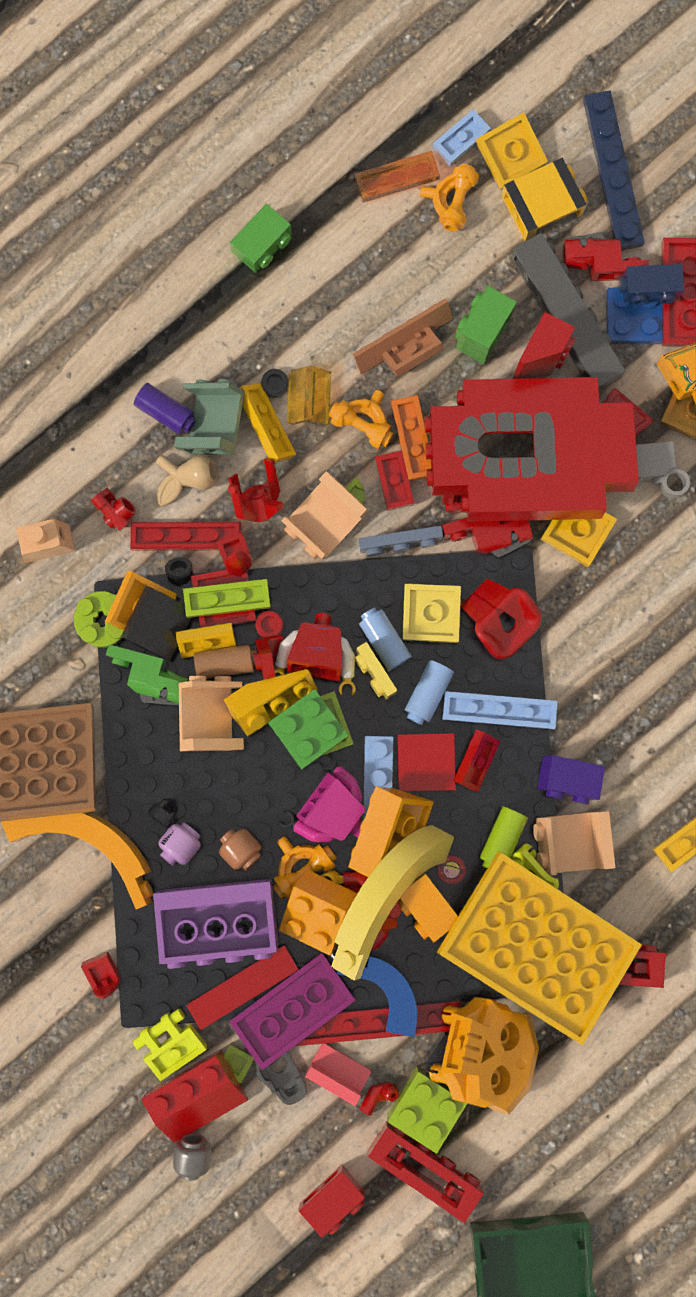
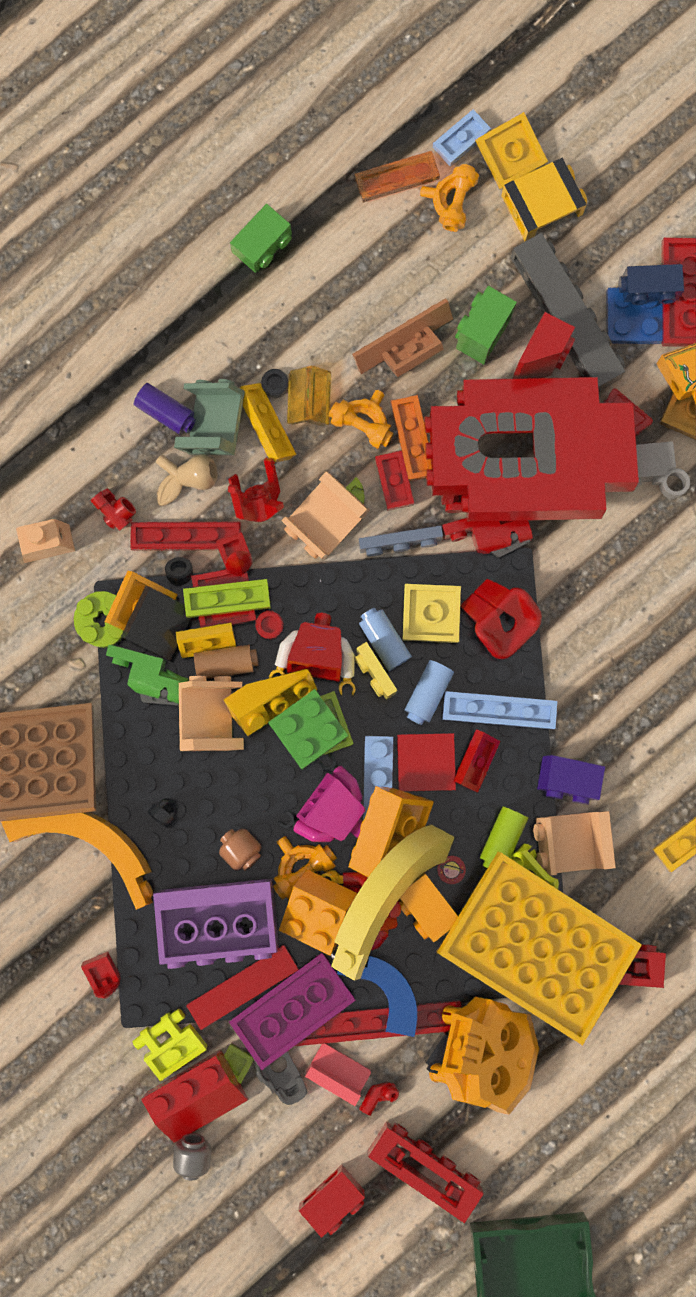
lavender head [159,822,201,866] -> none
red bracket [253,635,284,679] -> none
lime brick [387,1066,467,1154] -> none
yellow plate [540,512,617,567] -> none
red plate [562,232,649,282] -> none
dark blue plate [583,90,645,251] -> none

